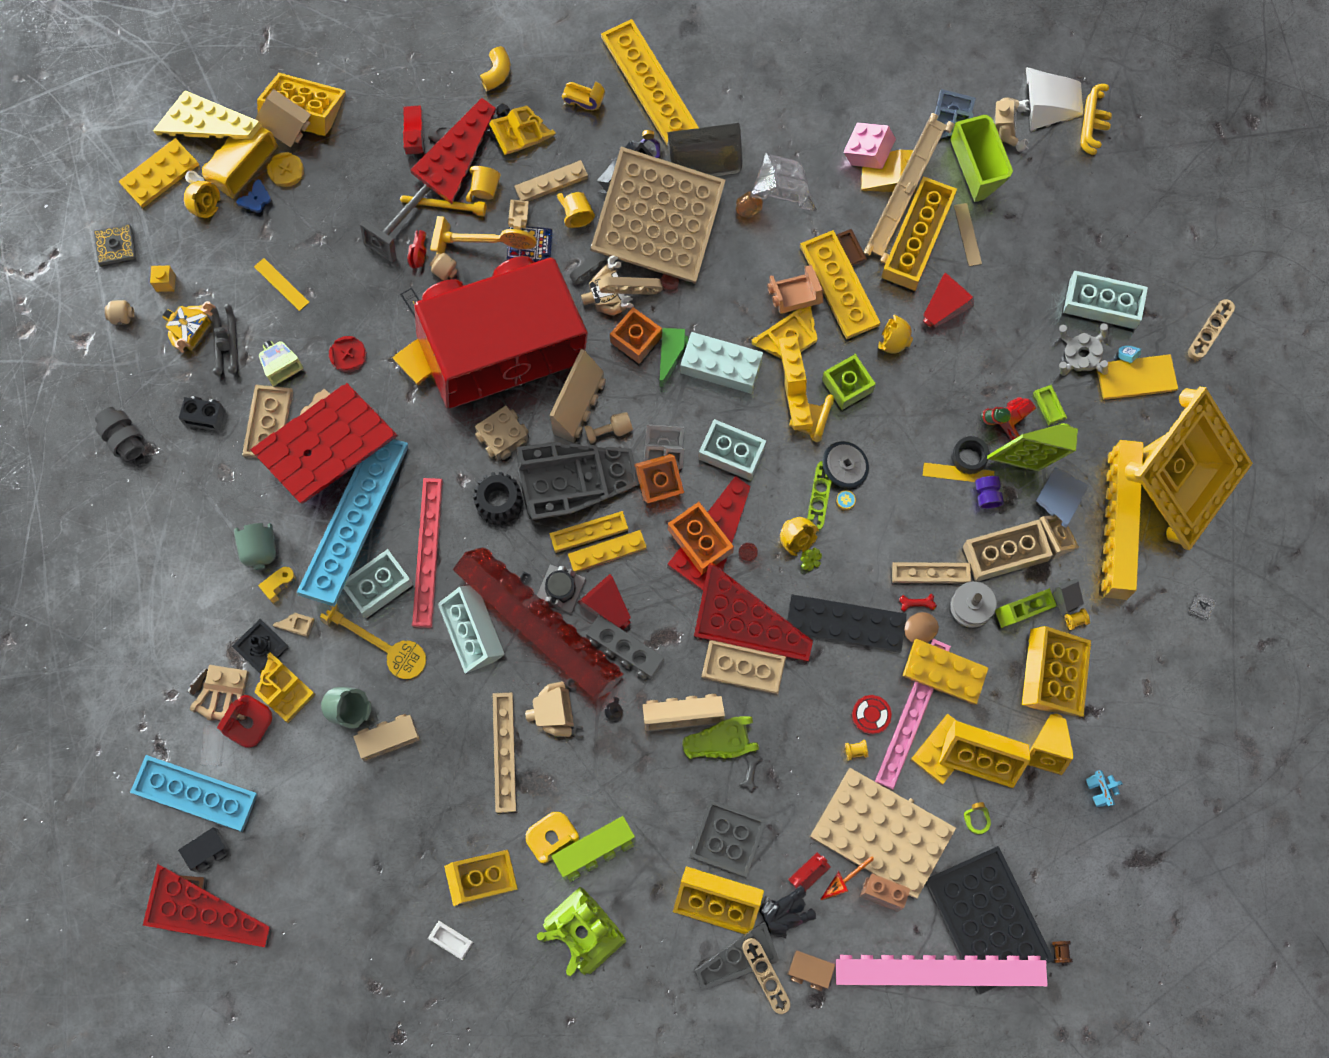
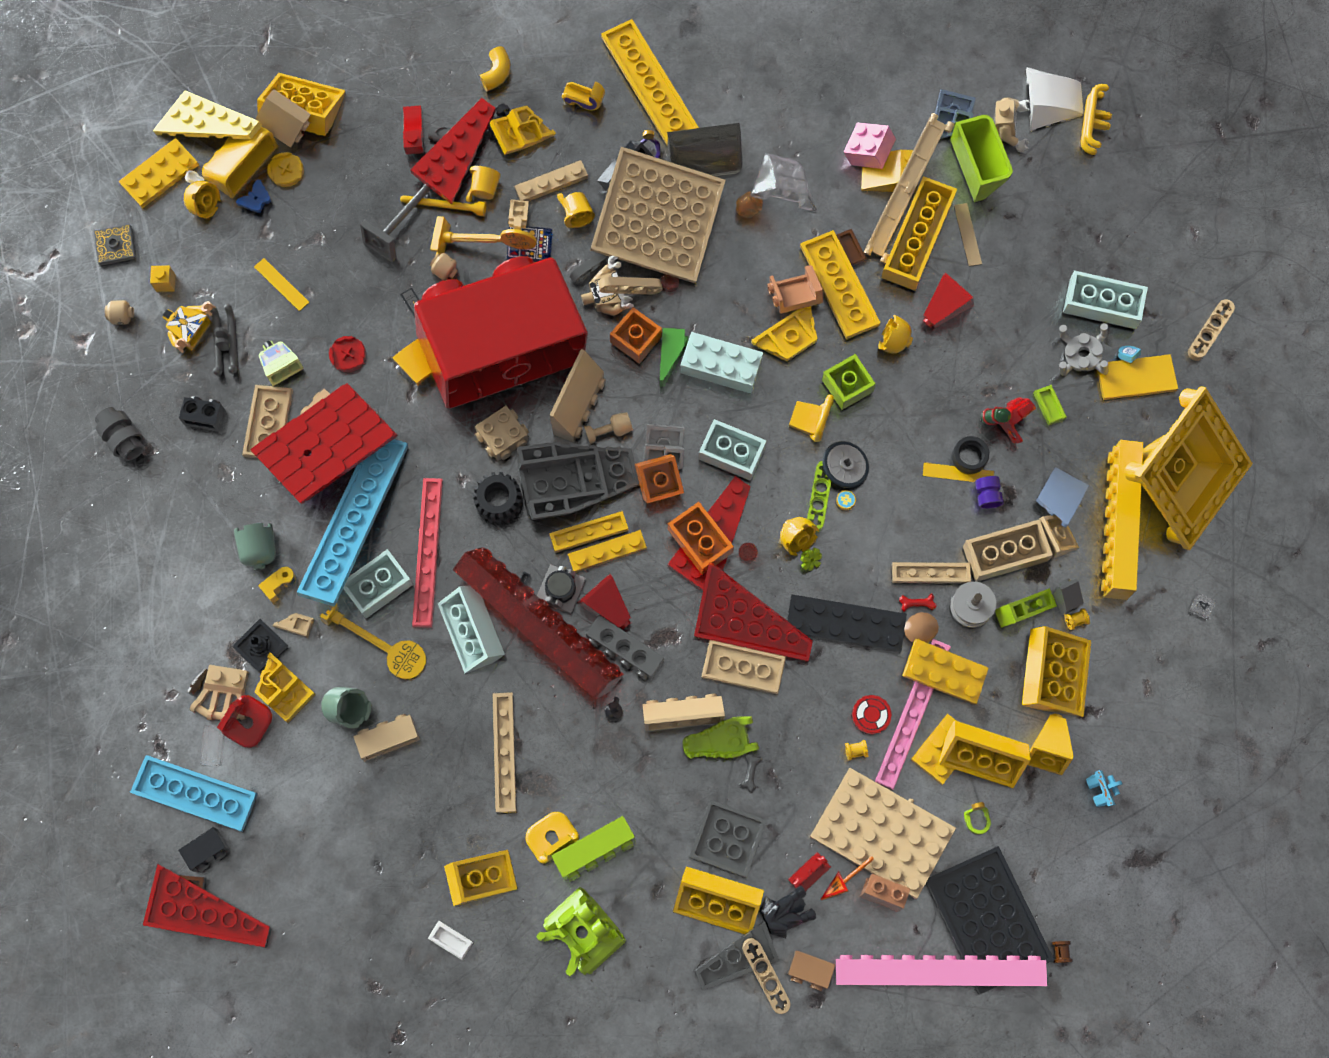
red arm [407,230,427,269] -> none
tan torso [525,678,584,739] -> none
yellow bracket [778,336,813,430] -> none
lime slope [987,423,1078,471] -> none

